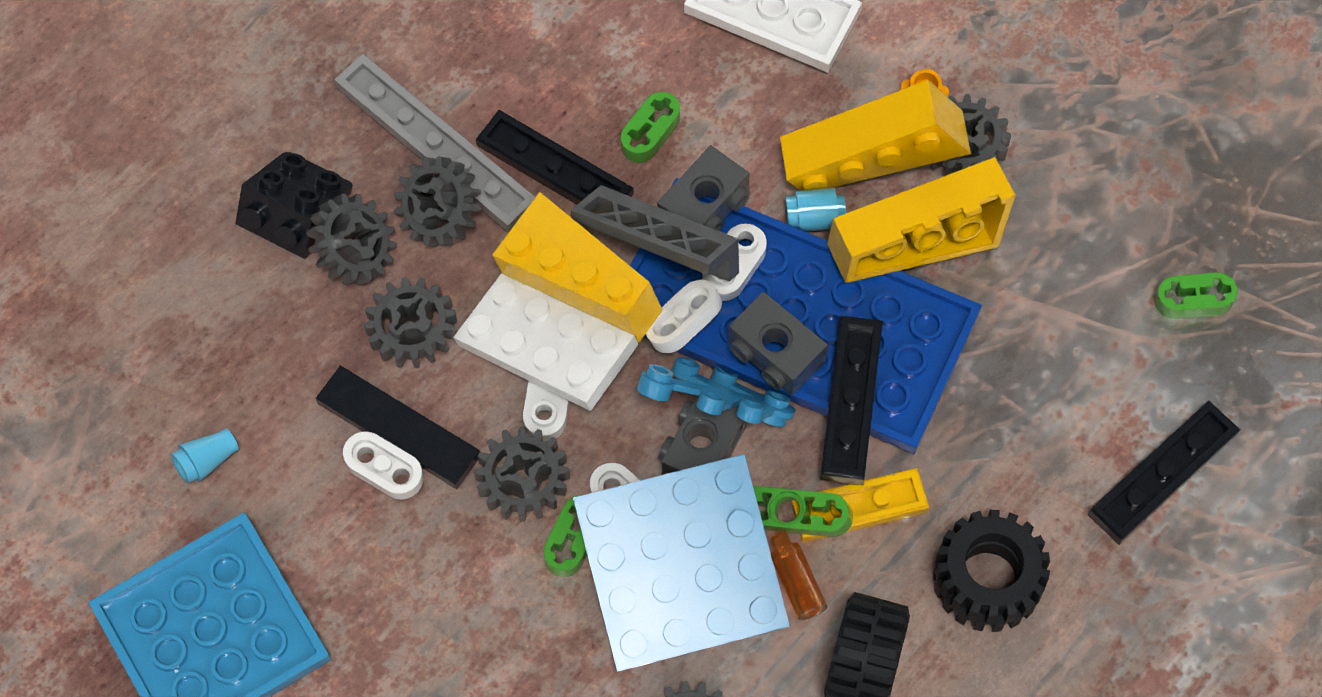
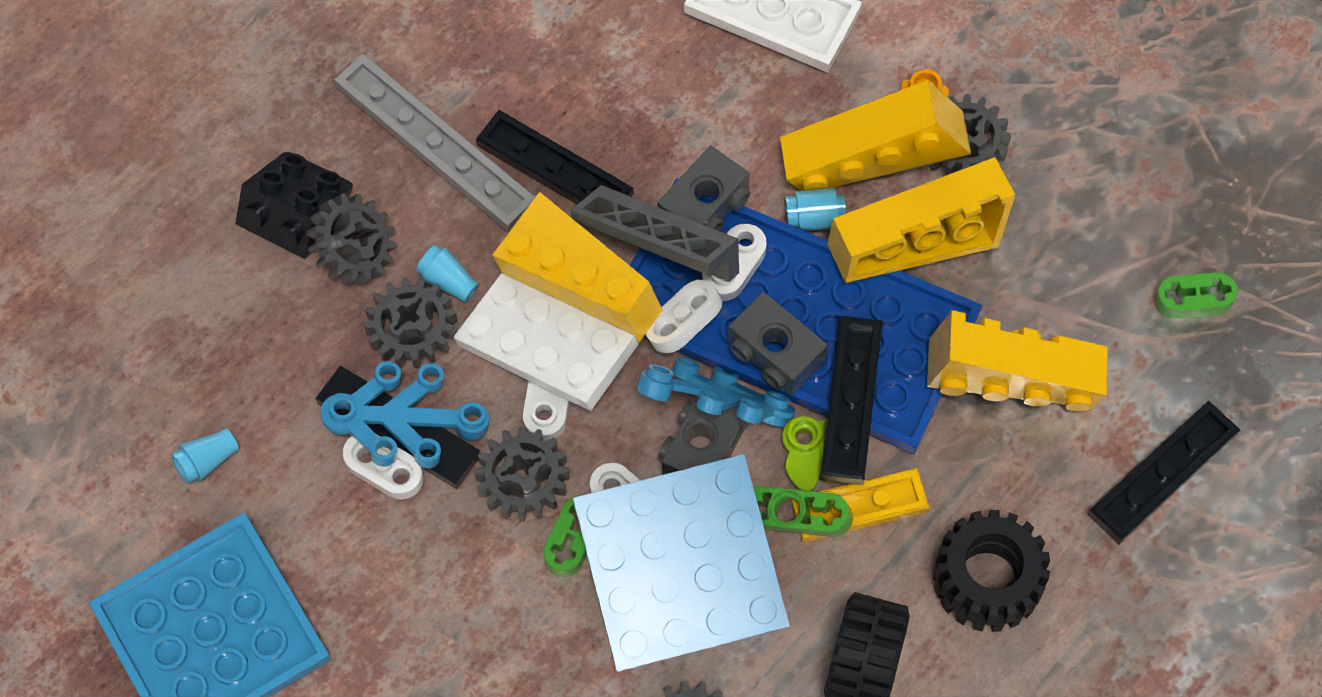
dark grey gear [394,156,481,247] -> none
bright green beam [621,92,680,163] -> none
clear orange cylinder [770,531,828,620] -> none
none -> dark azure plant [321,361,489,468]
none -> medium azure cone [415,245,479,303]
none -> lime plate [782,416,842,491]
none -> yellow wedge [927,310,1108,412]

